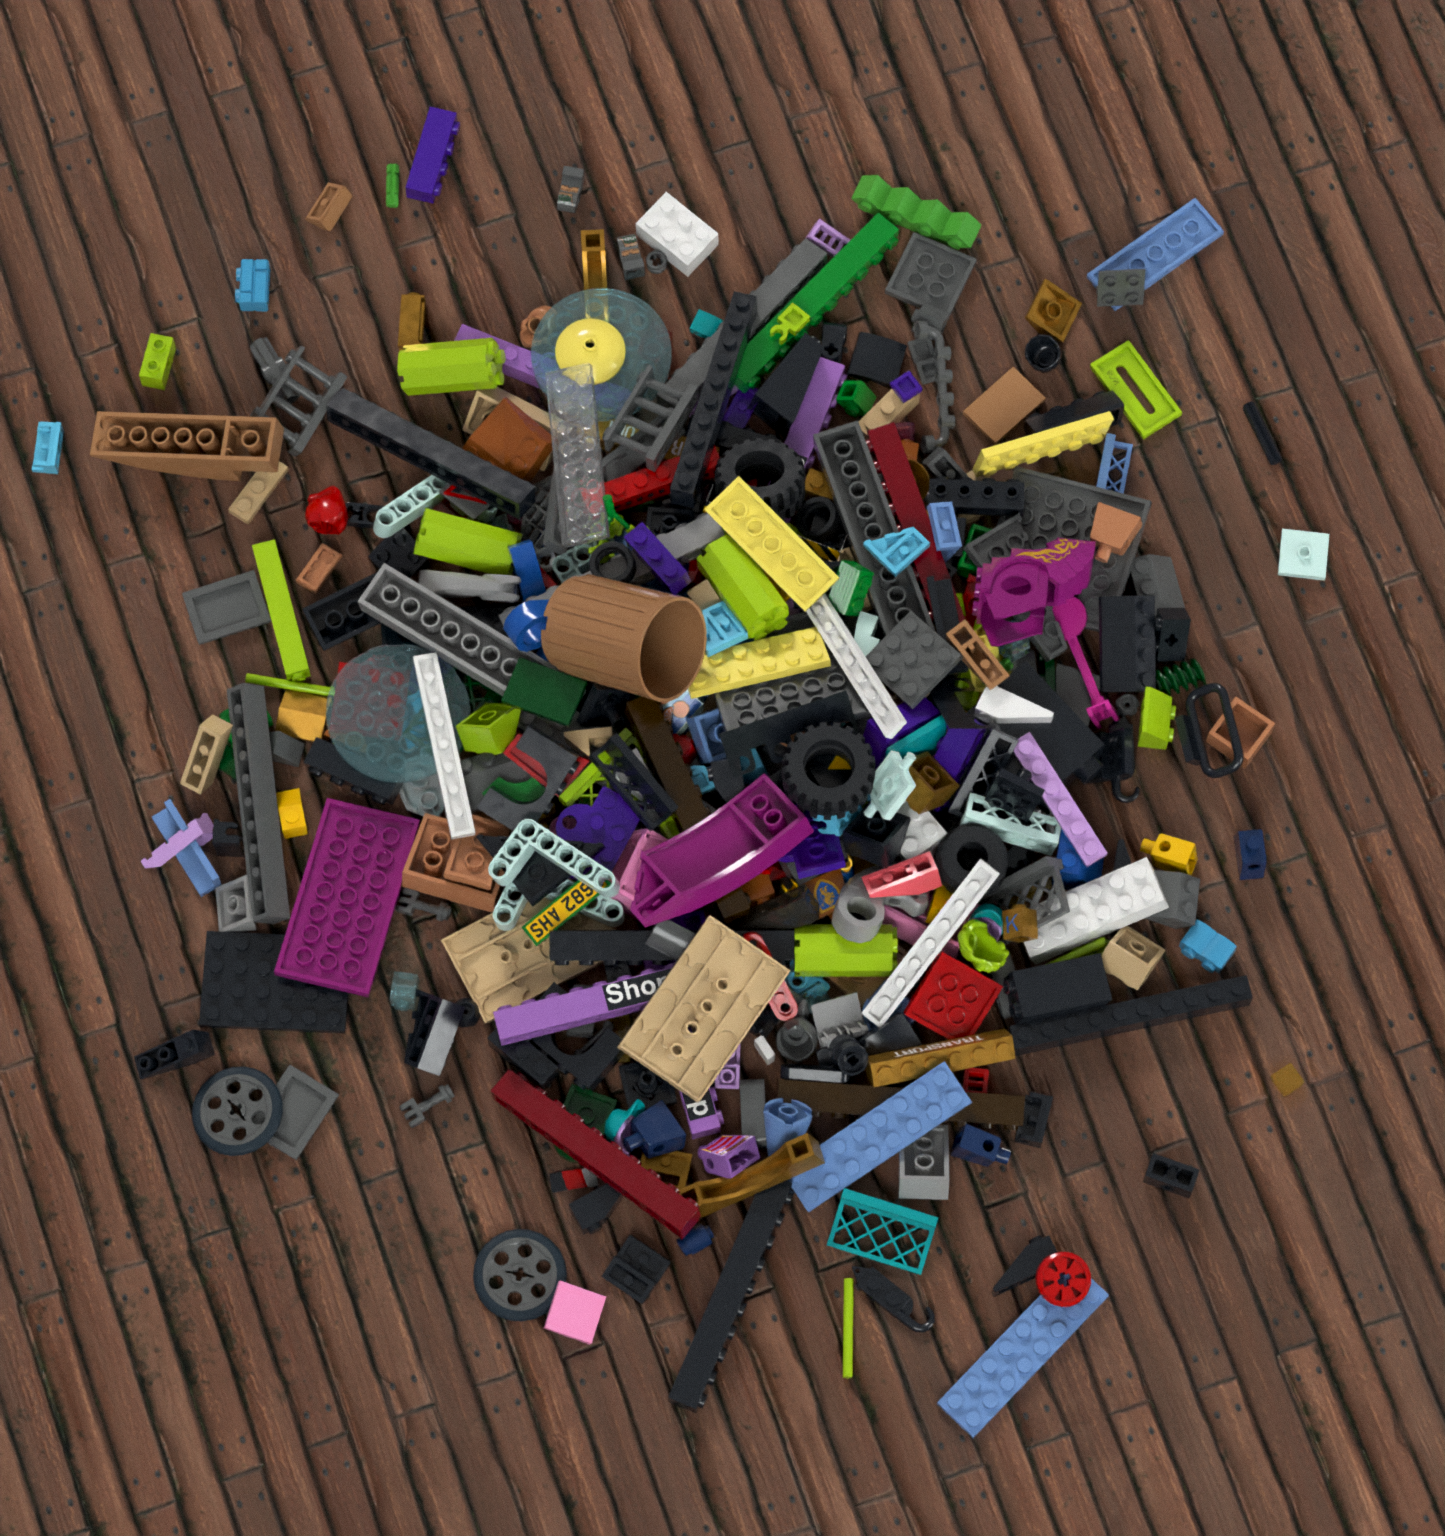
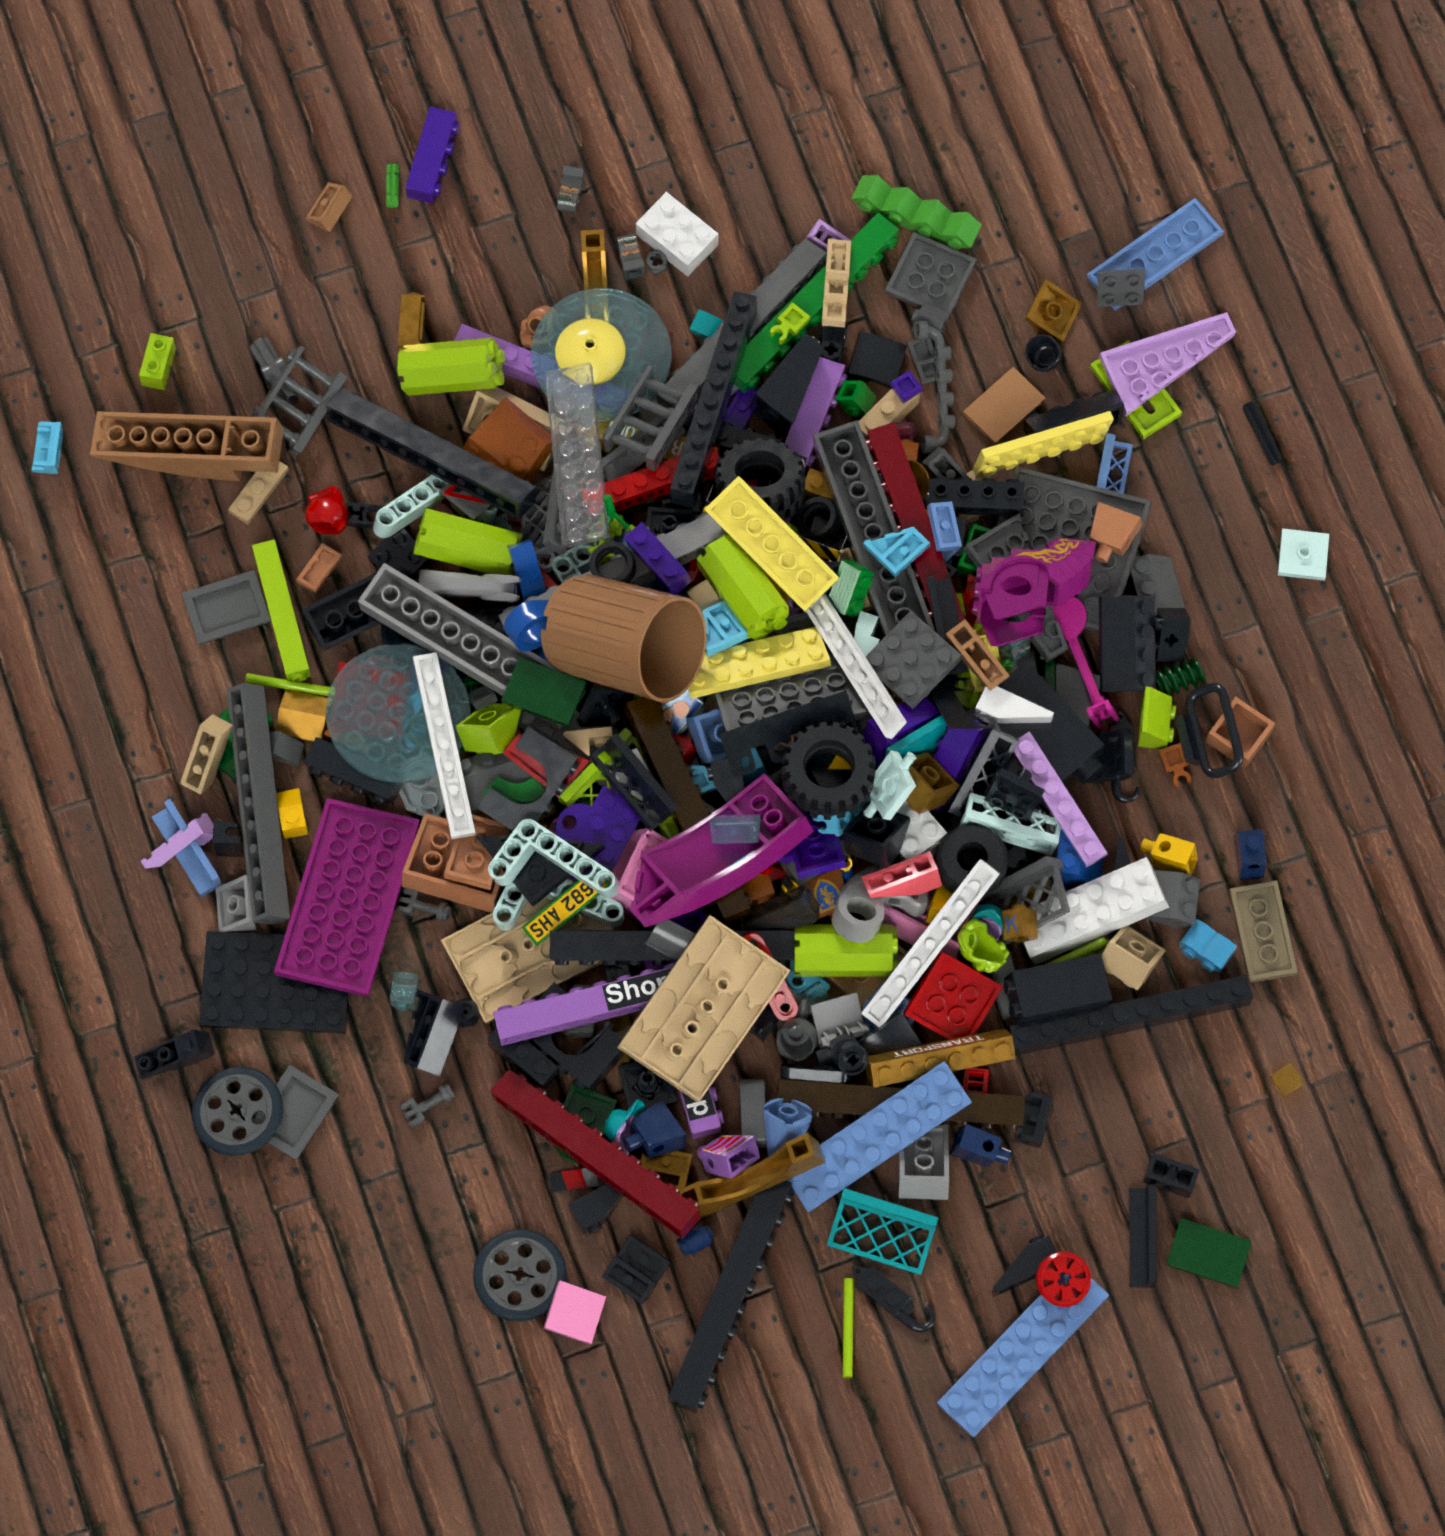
dark azure brick [235,259,270,312] -> none
lavender slope [715,1044,740,1089] -> none
white tile [754,1035,775,1066] -> none
dark grey plate [1115,694,1139,716] -> none
none -> dark grey tile [467,686,498,711]
none -> clear light blue slope [709,814,760,844]
none -> tan slope [822,239,851,327]
none -> lavender wing [1099,312,1236,417]
none -> black fence [1129,1184,1157,1288]
none -> dark orange plate [1158,743,1191,788]
none -> dark green tile [1166,1218,1252,1289]
none -> dark tan plate [1229,881,1298,983]

